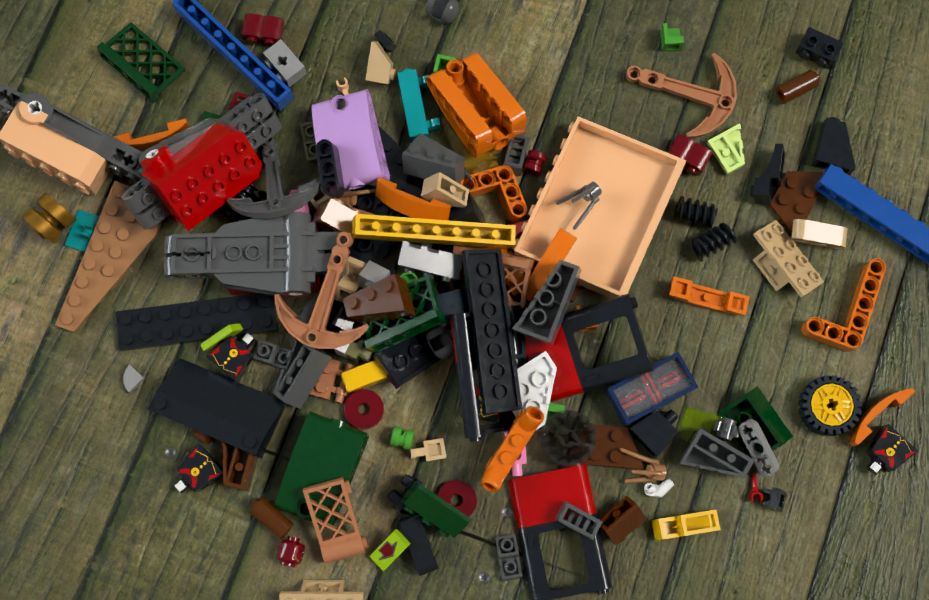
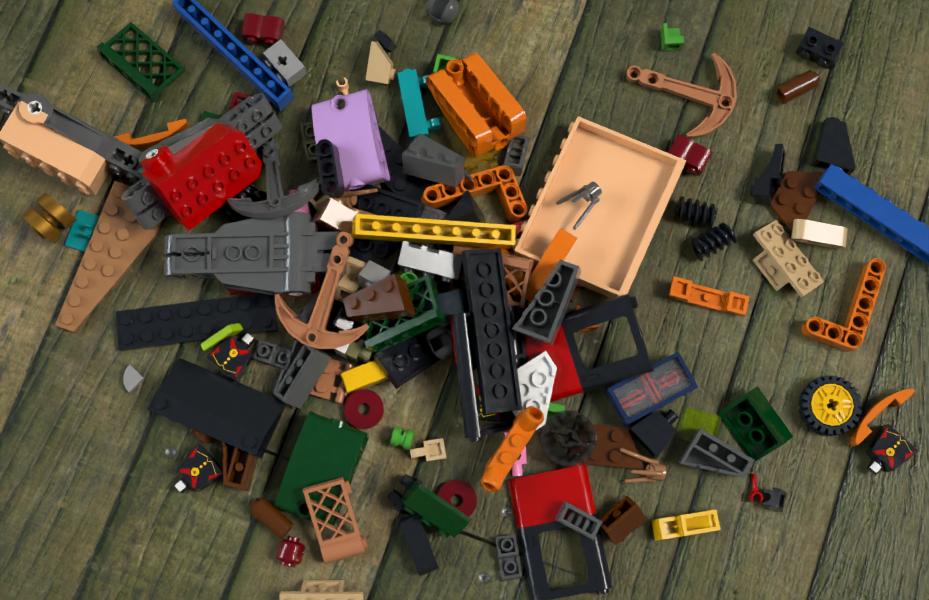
lime tile [369,529,411,572] -> none
orange slope [375,177,451,220] -> none
tan slope [421,172,469,208] -> none
dark red wheel [522,150,547,176] -> none
white arm [644,478,674,498] -> none
yellowish green wing [707,123,745,175] -> none
dark grey gear [713,418,739,442] -> none
light grey beam [739,419,779,477] -> none

